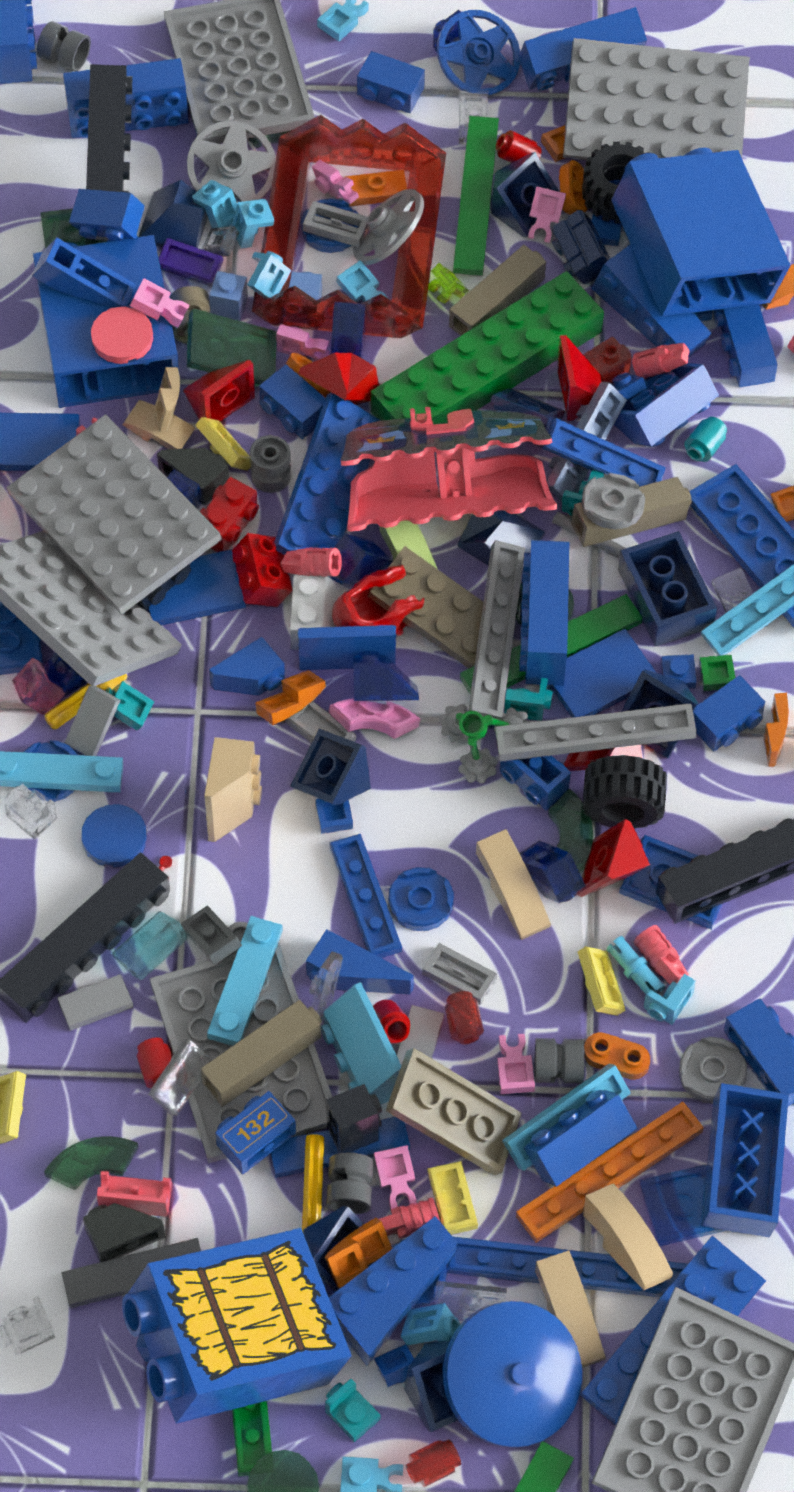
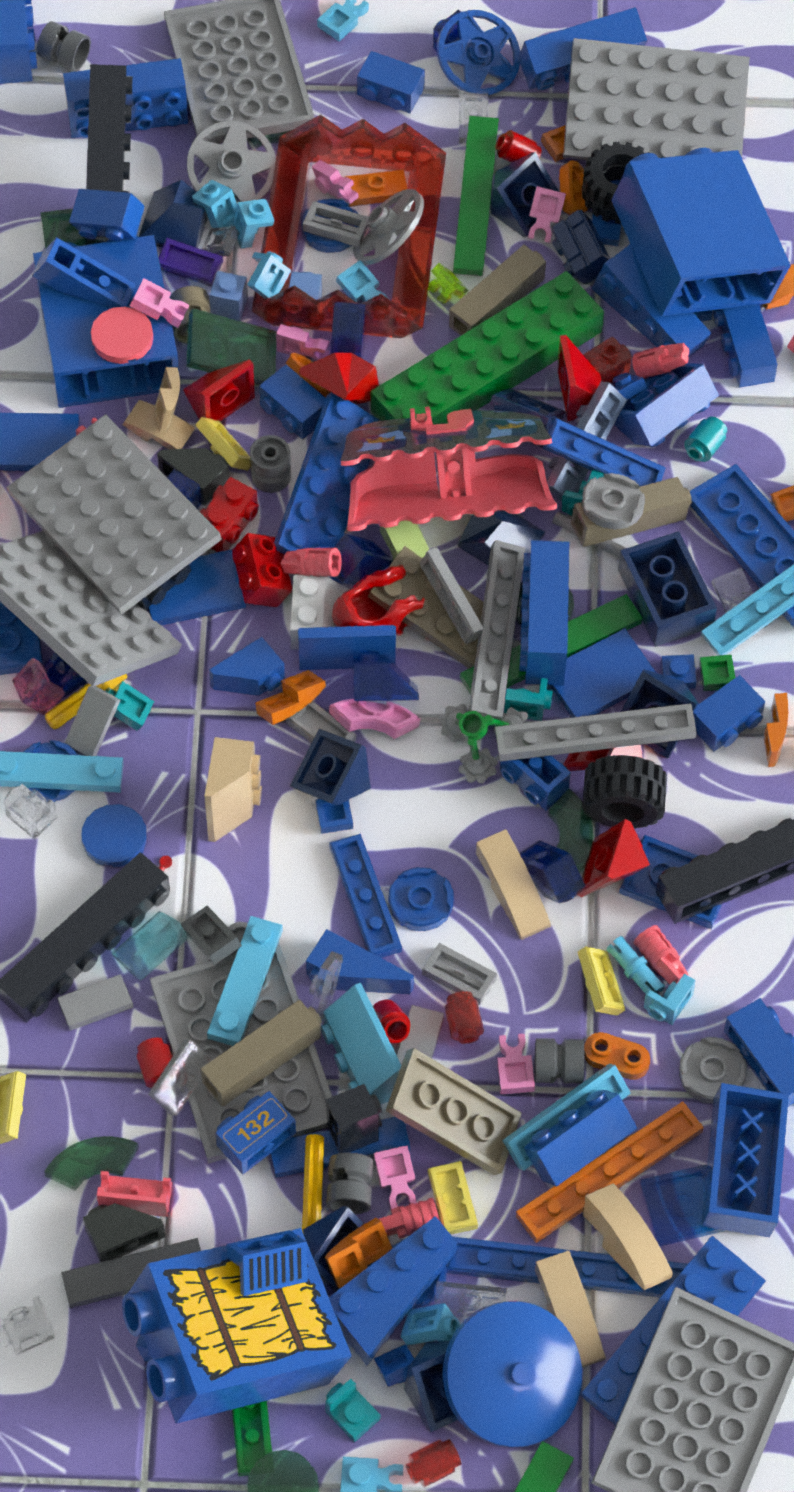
none -> blue panel [227,1230,308,1296]
none -> light grey tile [420,547,484,645]

